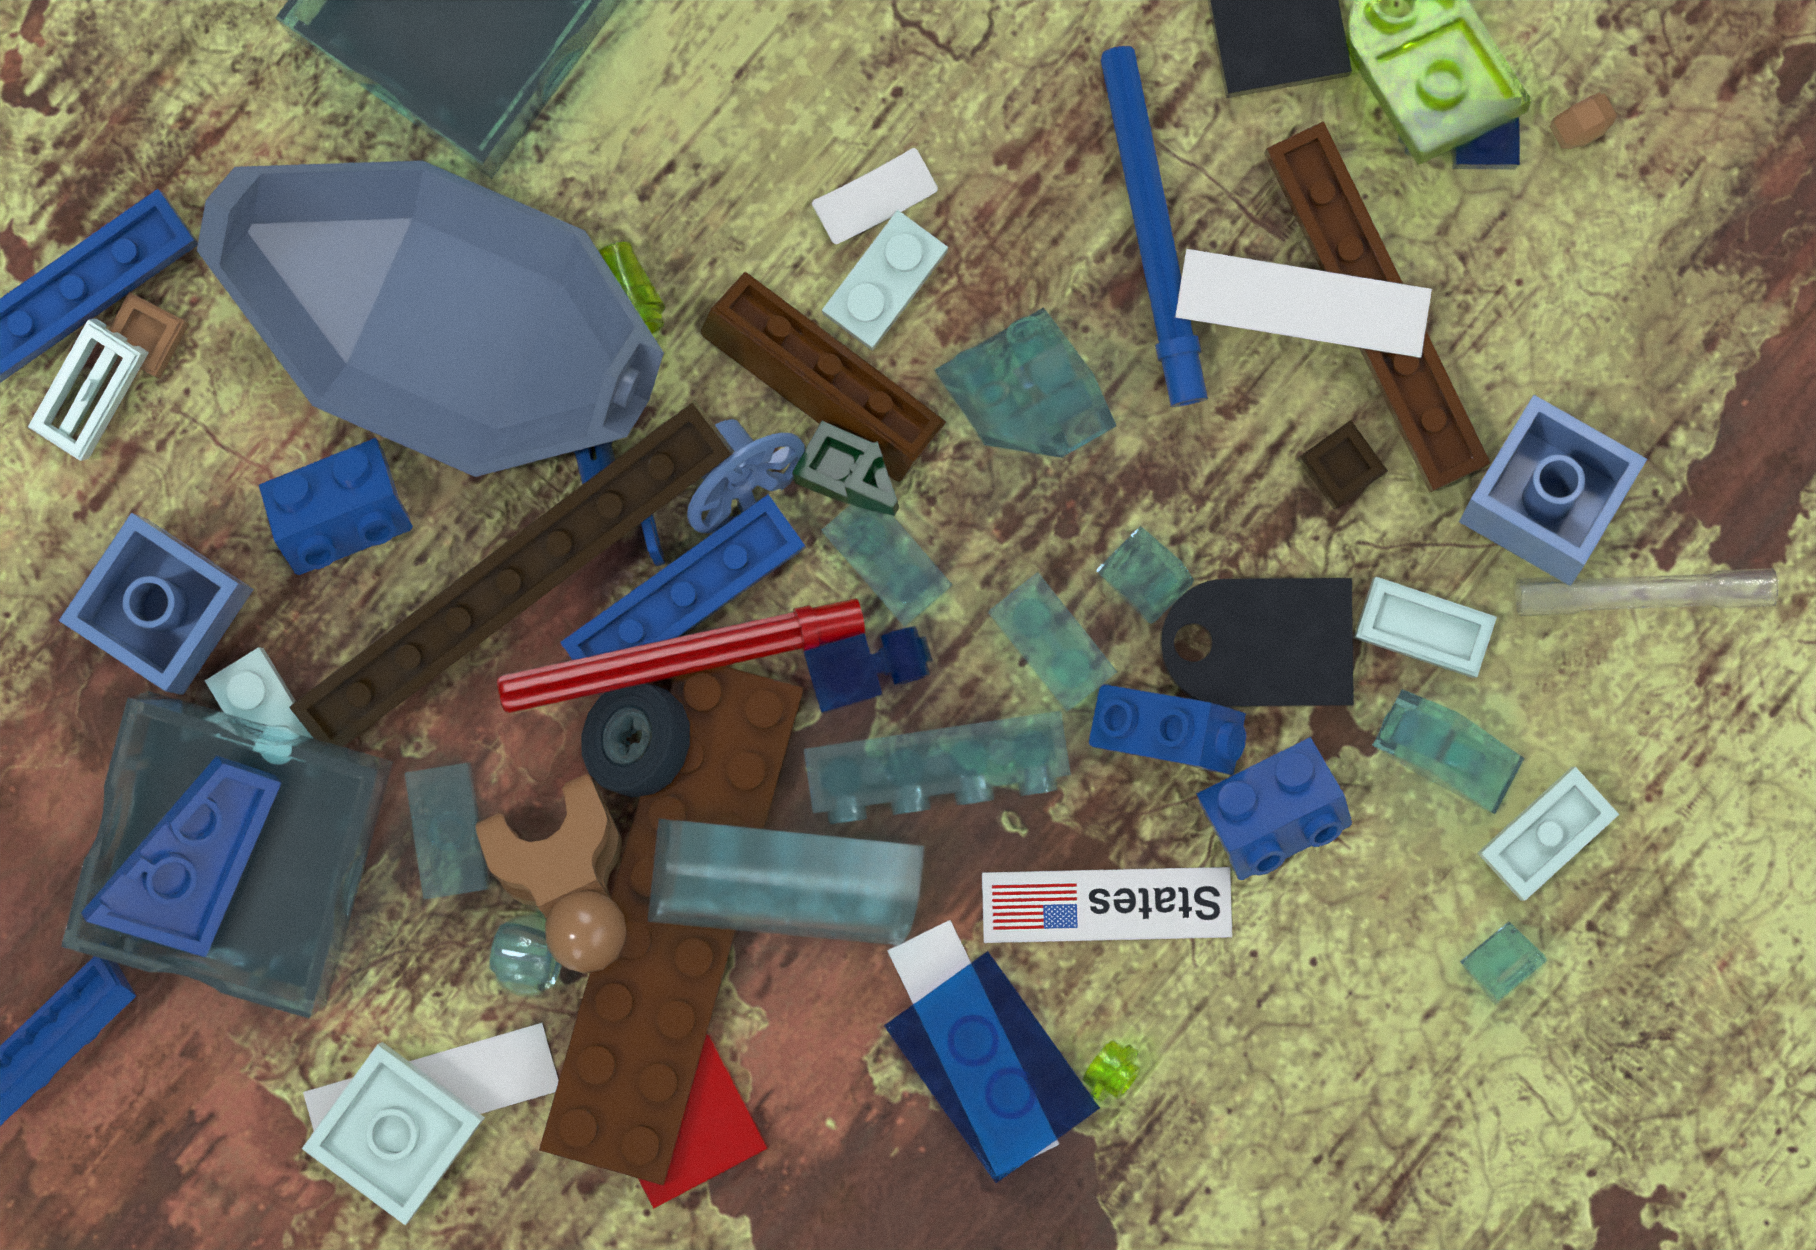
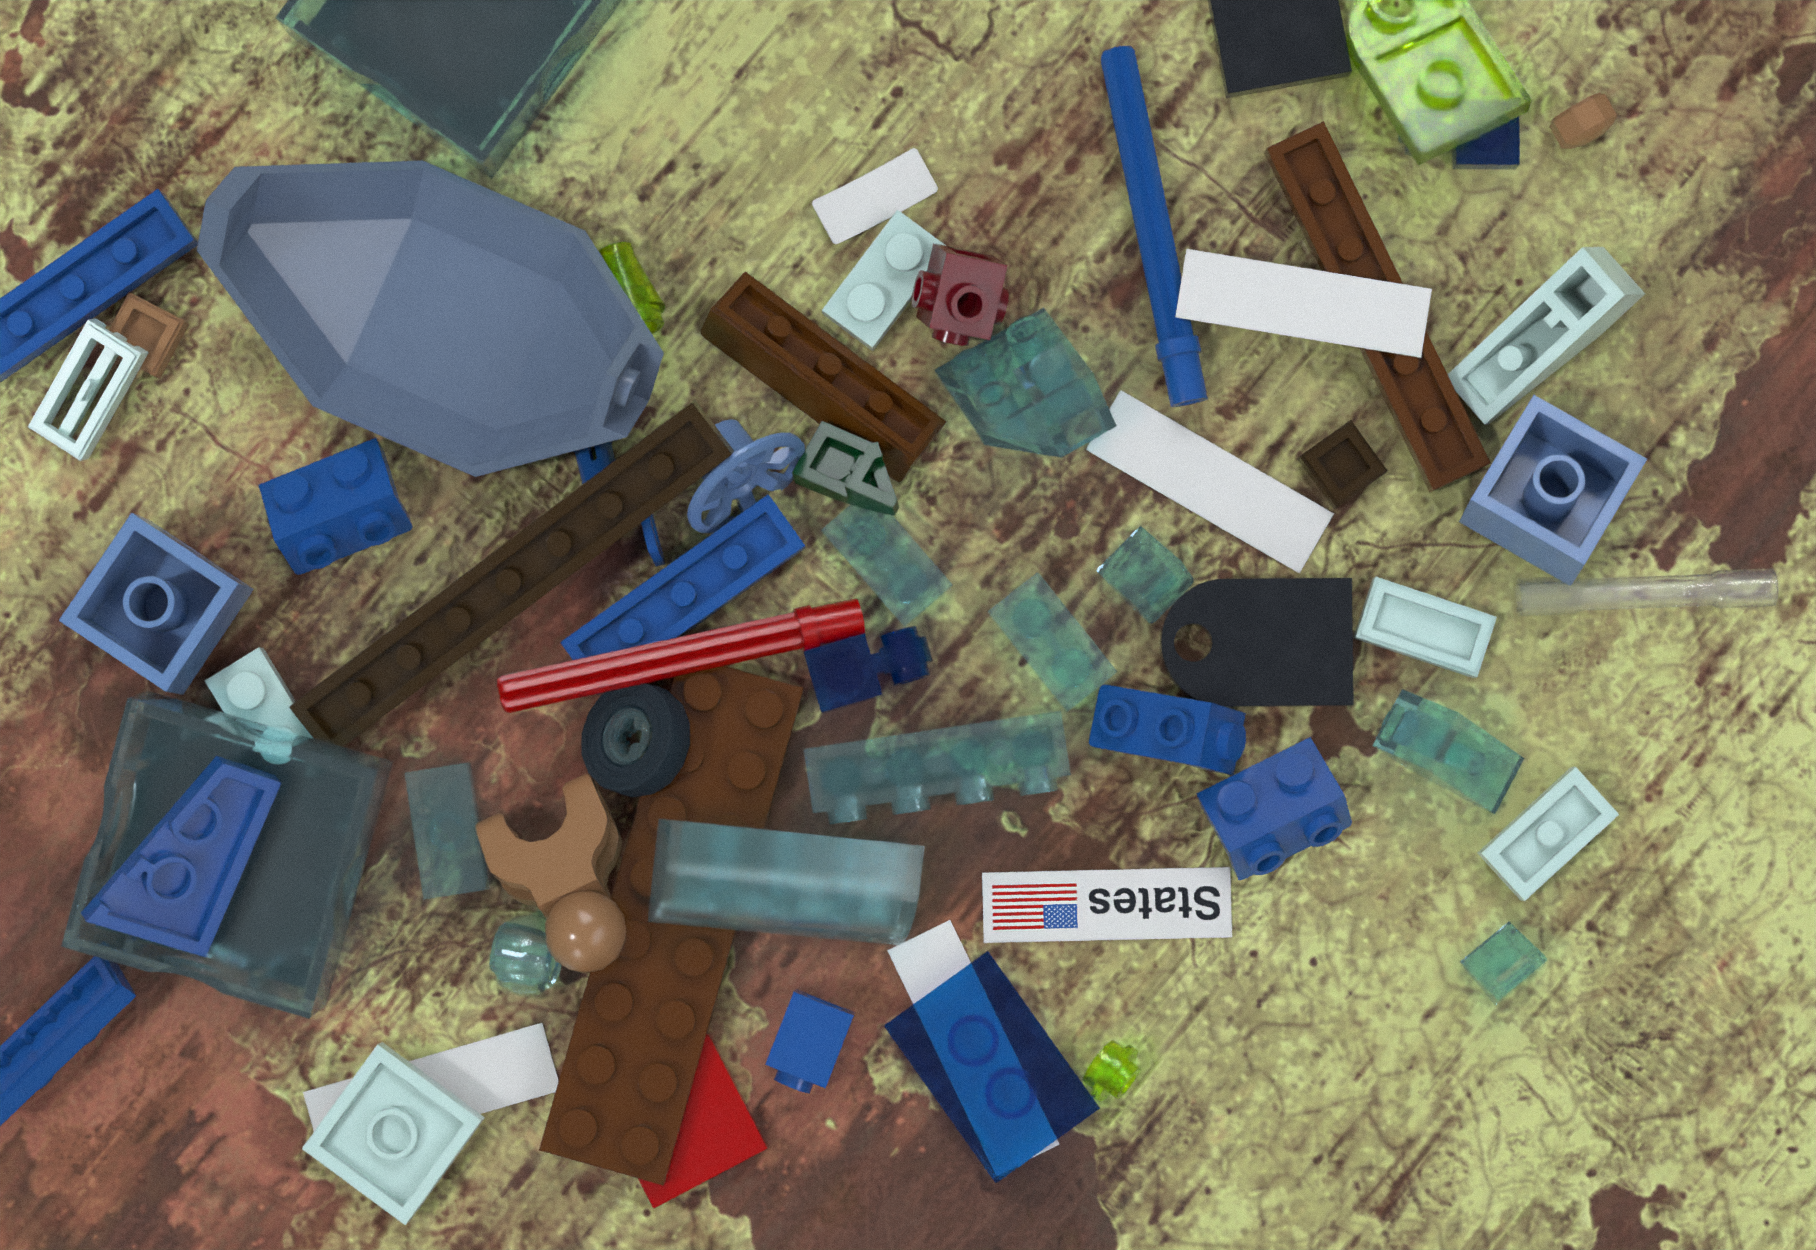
none -> blue brick [765,989,855,1094]
none -> dark red brick [912,243,1009,346]
none -> white sticker [1086,390,1334,573]
none -> light aqua slope [1448,247,1645,425]

